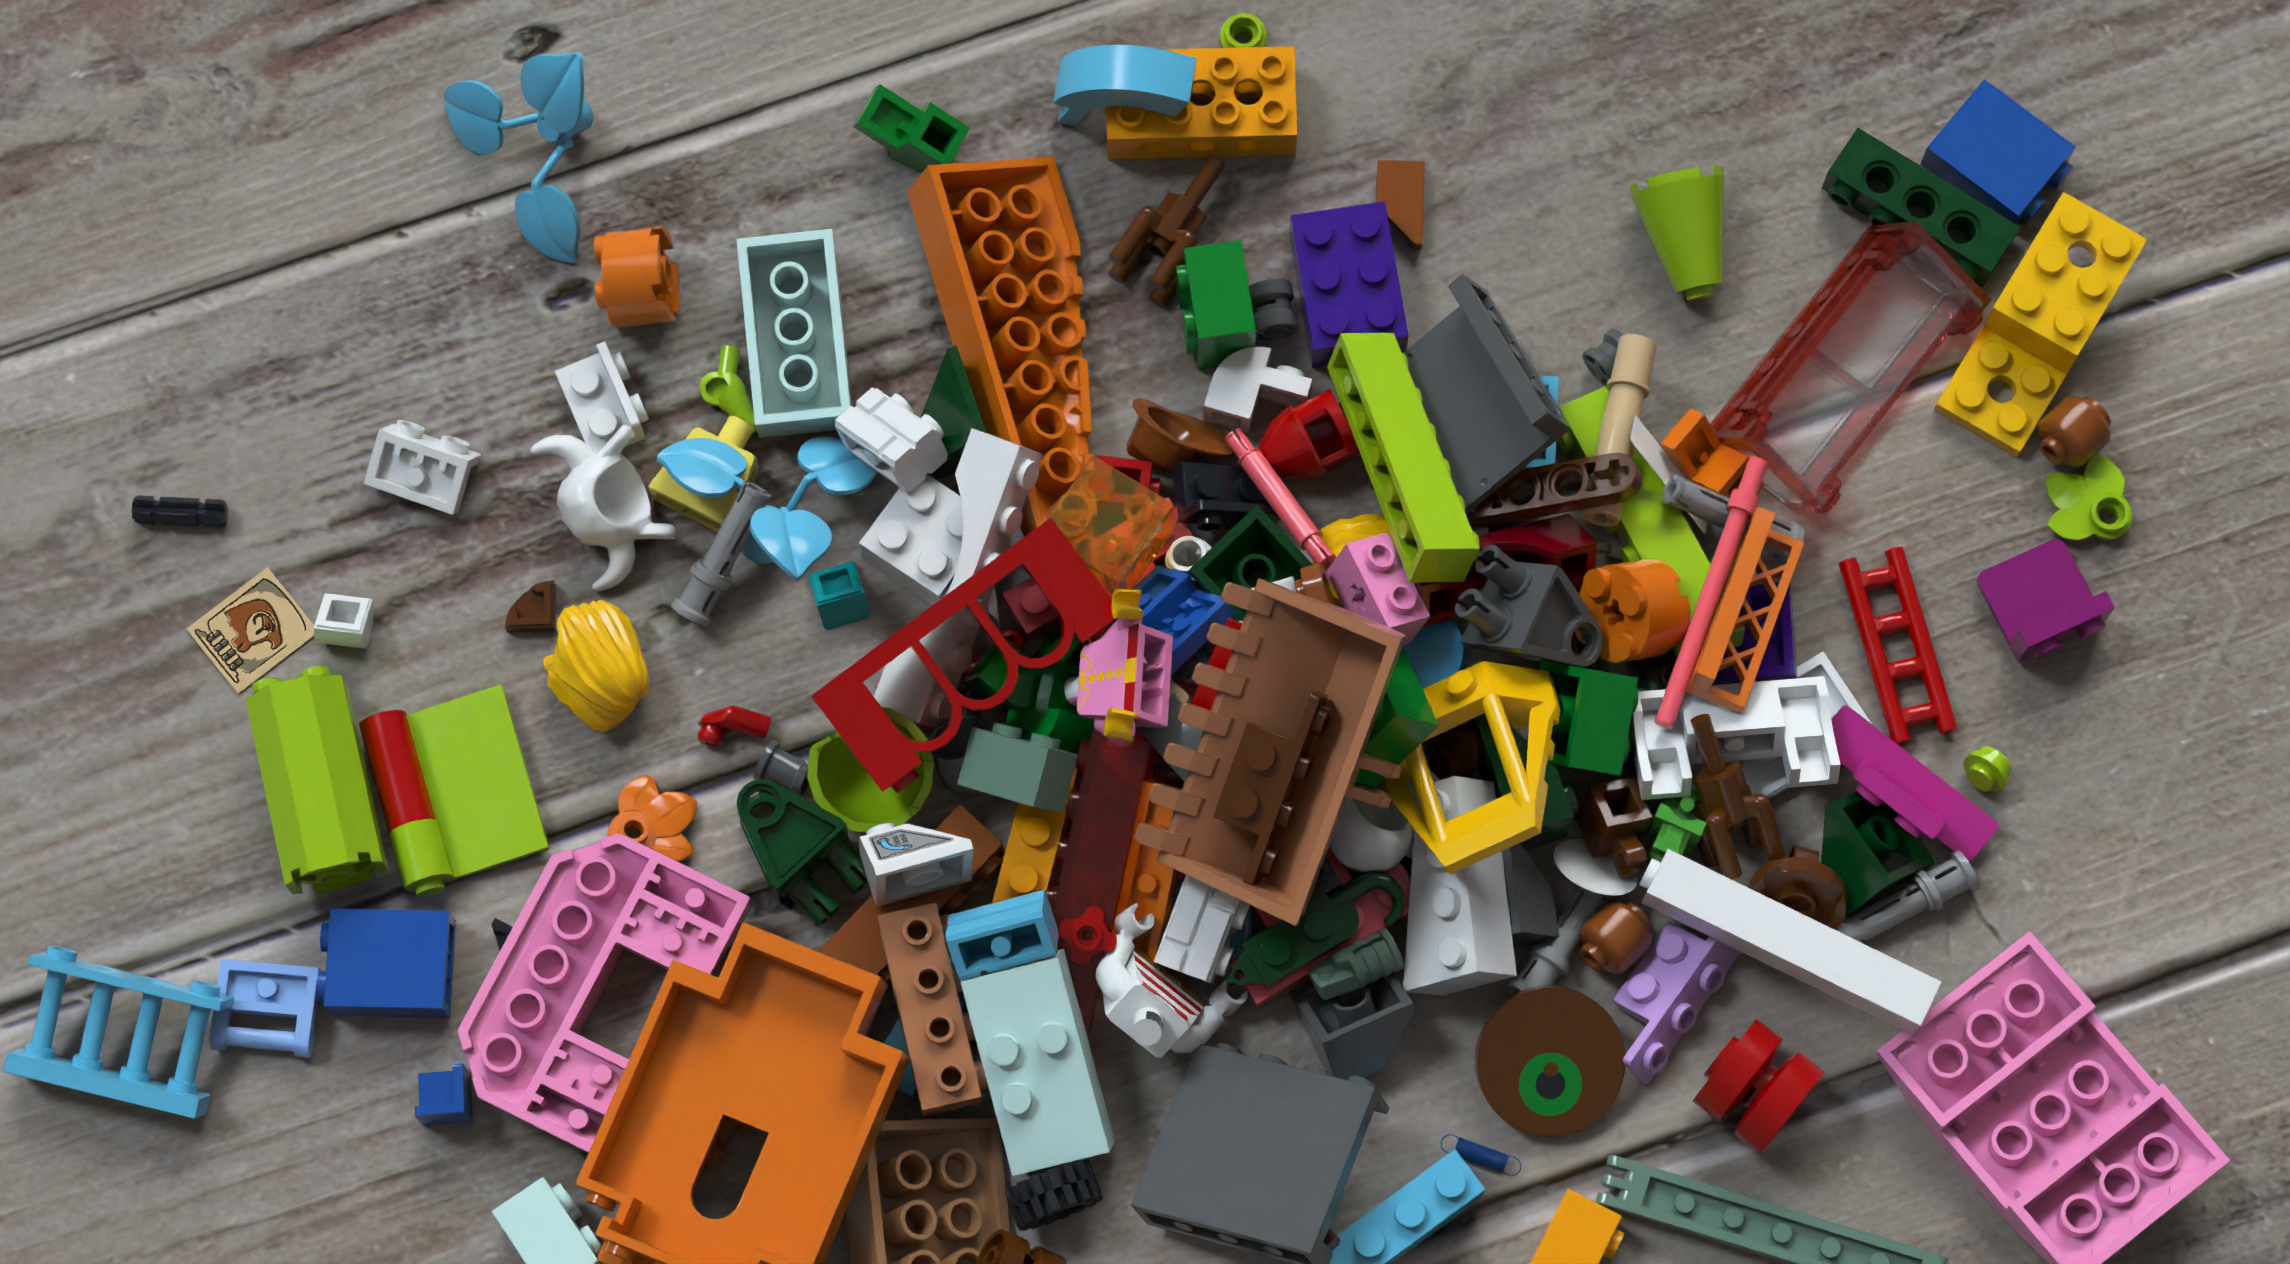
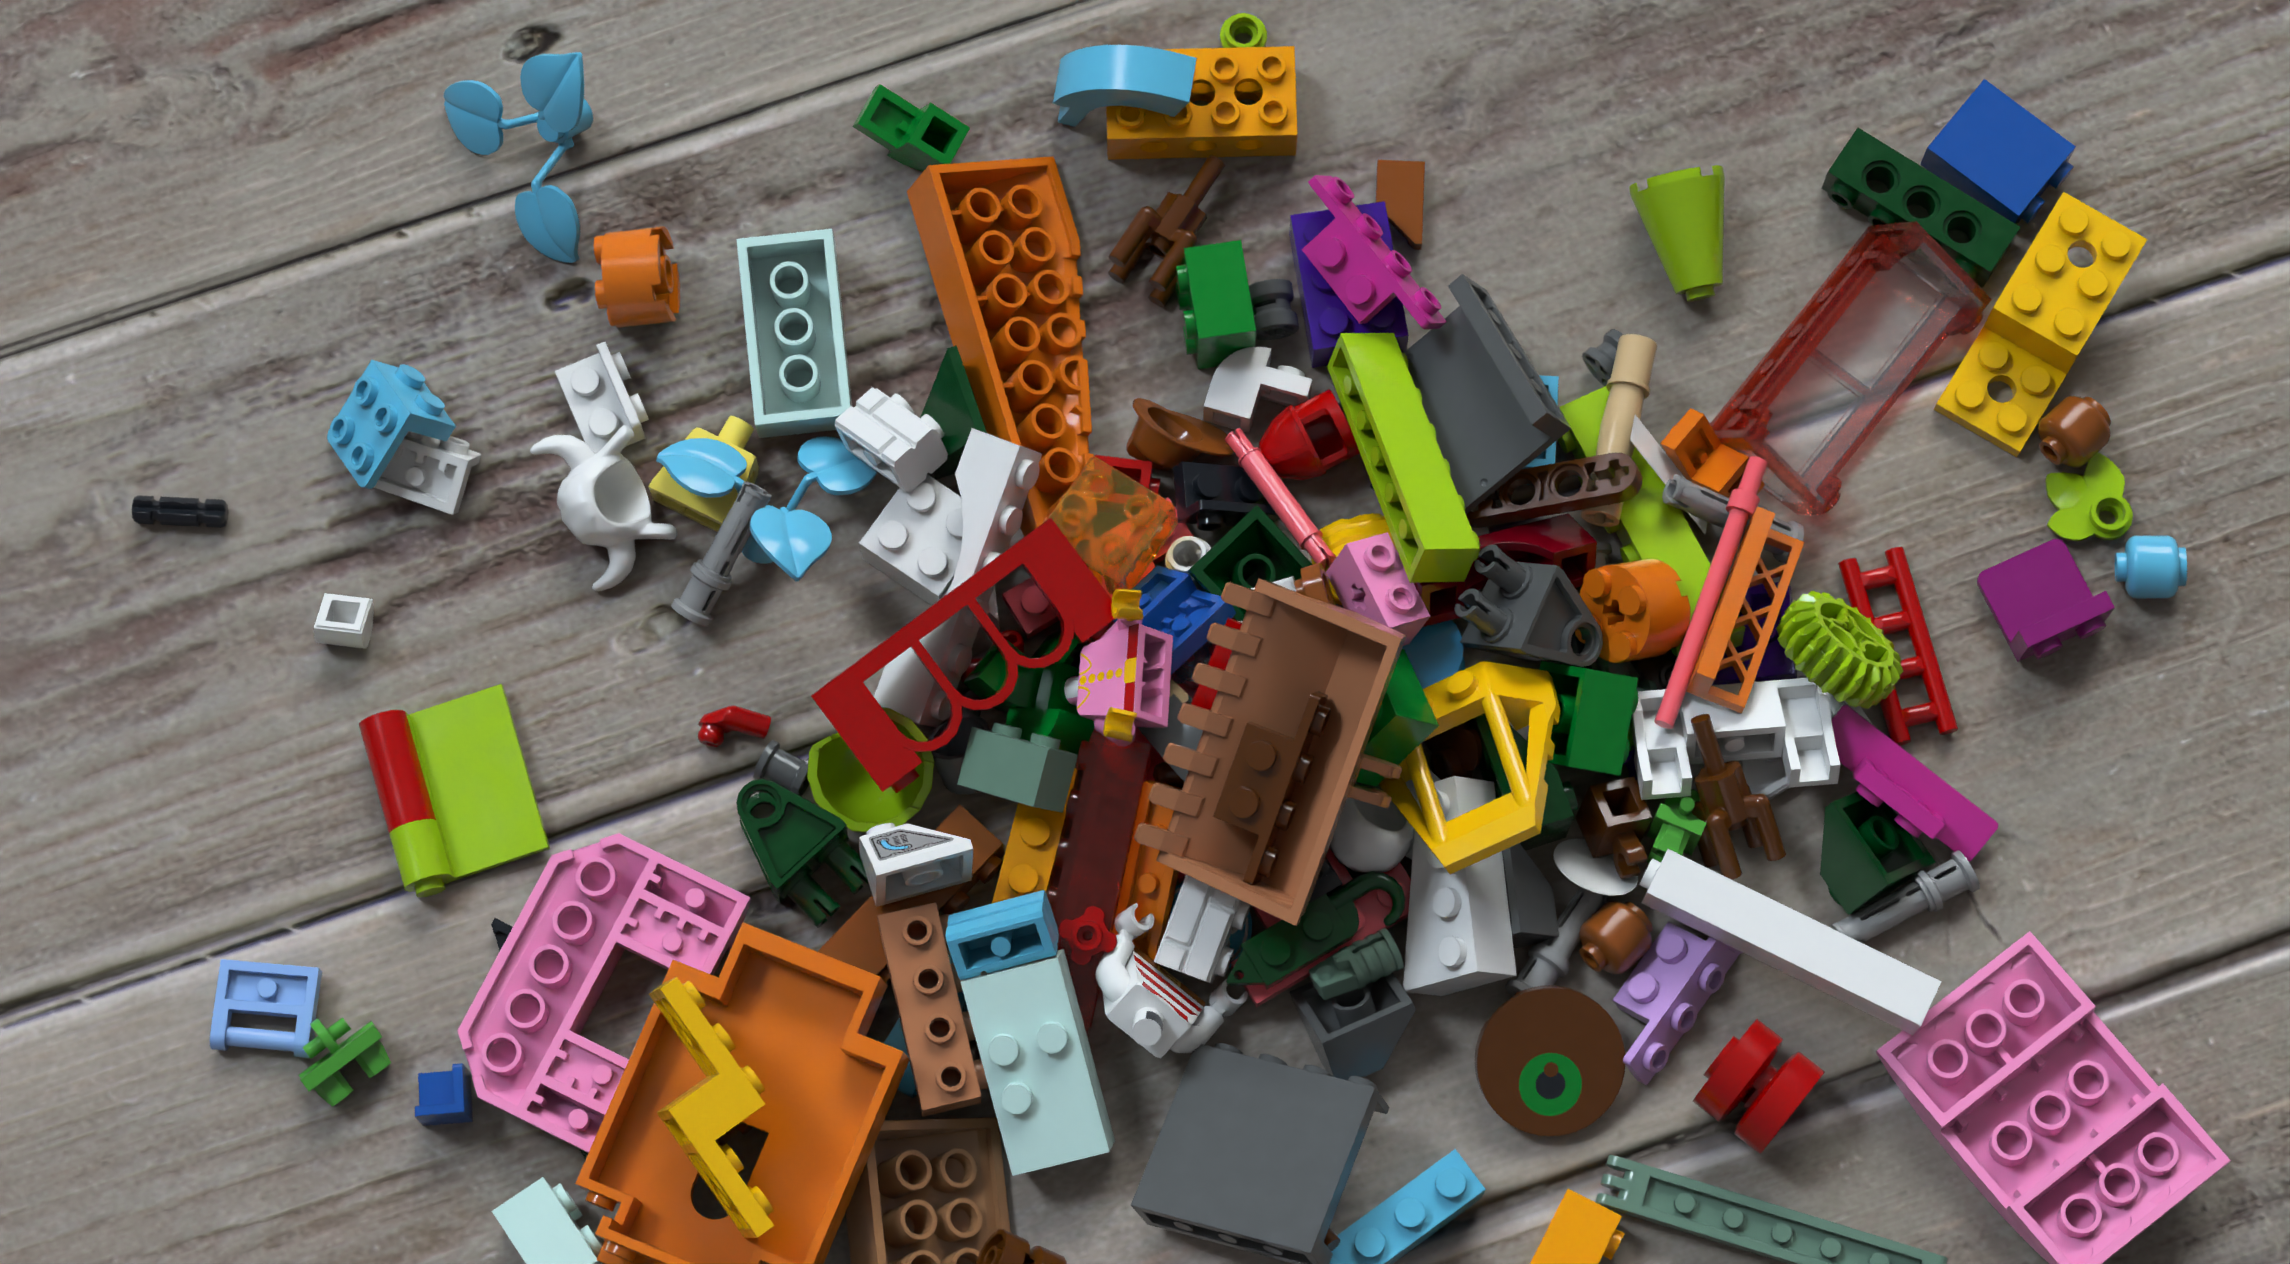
medium azure fence [3,946,234,1119] -> none
tan sticker [186,567,314,694] -> none
lime brick [245,665,388,894] -> none
blue brick [317,908,456,1018] -> none
reddish brown tile [505,580,556,633] -> none
yellow hair [543,600,650,733] -> none
orange plate [607,775,697,863] -> none
lime animal [699,345,757,433] -> none
teal slope [808,561,870,629] -> none
black tyre [1005,1159,1104,1231] -> none
blue piece [1441,1134,1521,1176] -> none
reddish brown tile [1749,845,1847,930] -> none
lime plate [1963,746,2012,792] -> none
none -> bright green hips [299,1017,391,1107]
none -> medium azure bracket [327,360,456,489]
none -> yellow bracket [649,977,775,1238]
none -> dark pink bracket [1302,175,1446,329]
none -> lime gear [1776,591,1903,709]
none -> medium azure head [2114,535,2187,599]

